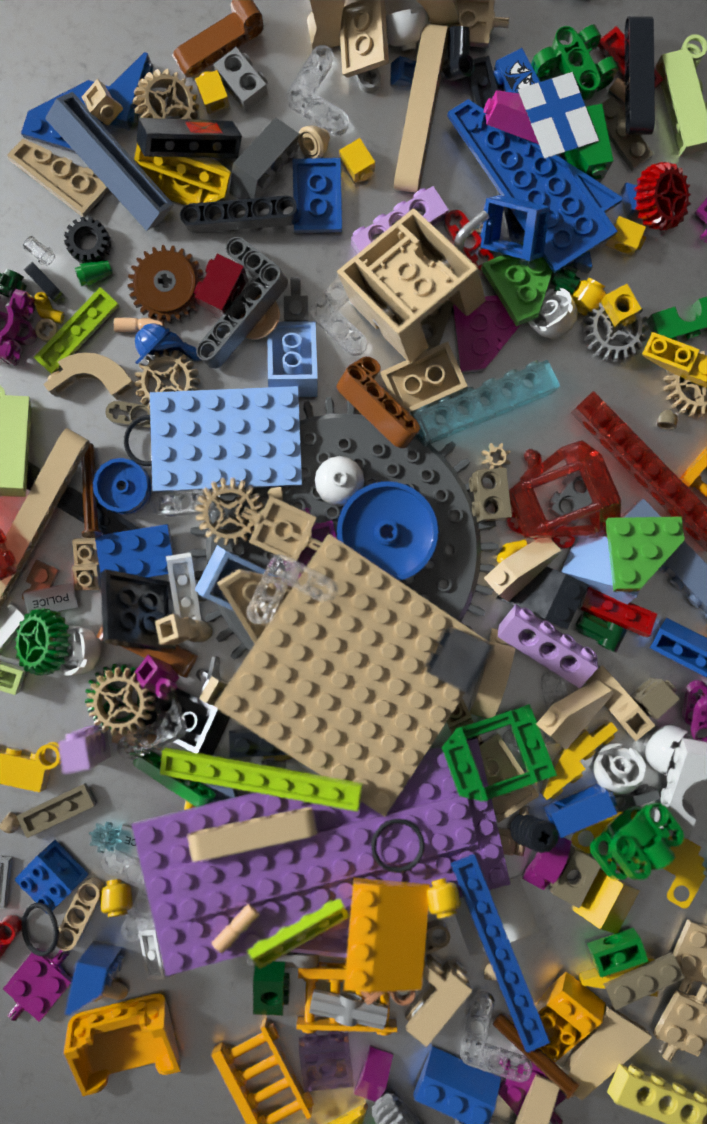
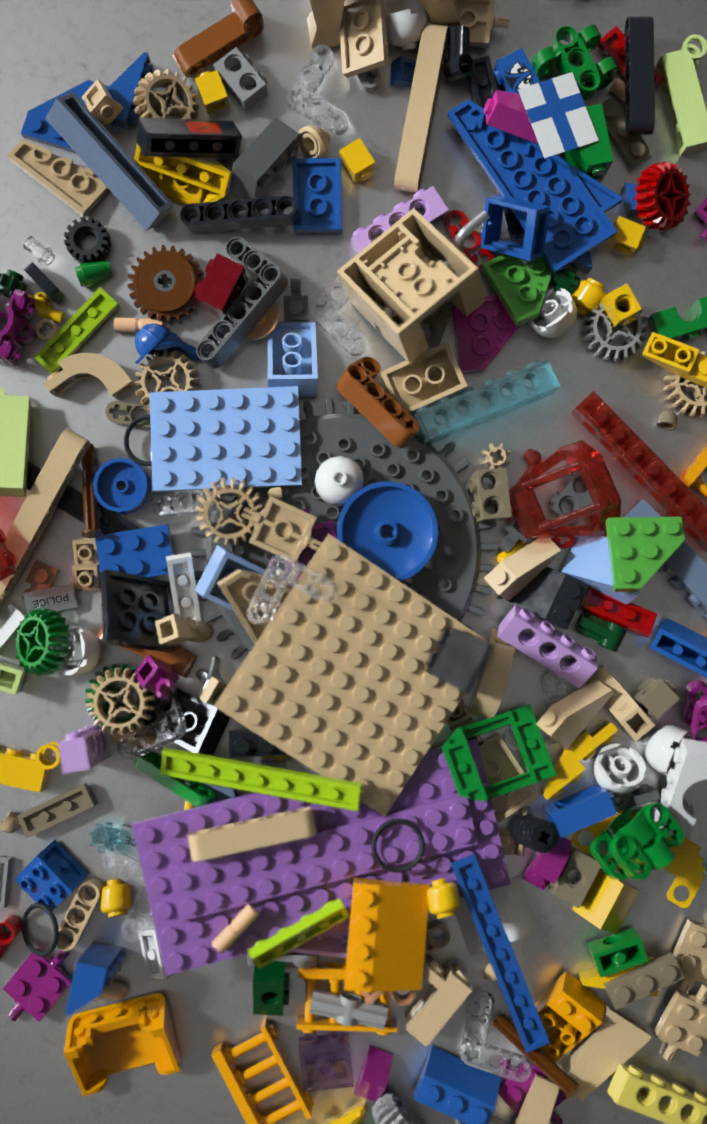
none -> dark grey plate [498,508,539,553]

